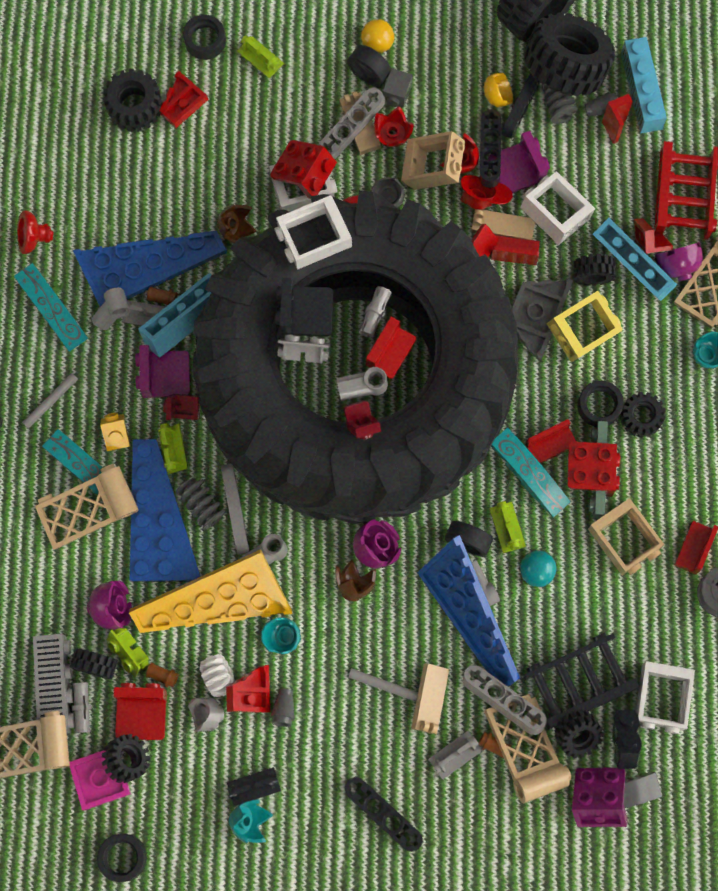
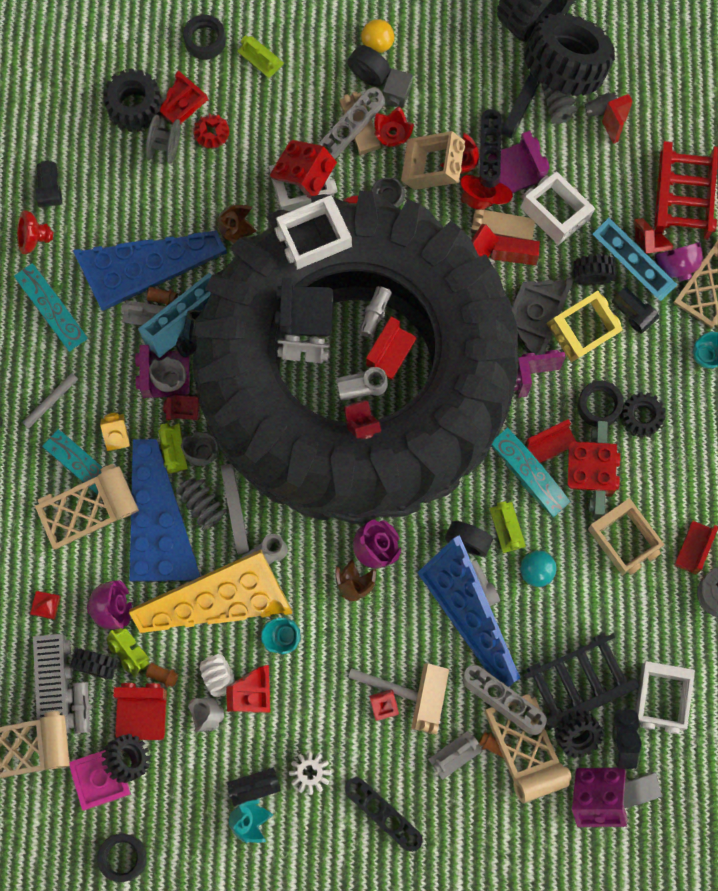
light grey piece [92,288,130,330] -> none
dark grey cone [270,689,295,727] -> none
yellow hair [484,73,513,107] -> none
medium azure brick [621,37,667,133] -> none
none -> red tile [30,591,61,620]
none -> black piece [36,160,62,208]
none -> dark grey piece [146,115,181,164]
none -> light grey hair [149,357,186,392]
none -> black piece [176,309,201,357]
none -> dark grey hair [181,431,219,466]
none -> red gear [193,113,229,148]
none -> white gear [289,751,332,795]
none -> red tile [369,689,399,721]
none -> magenta bracket [514,350,566,398]
none -> black piece [612,287,659,334]

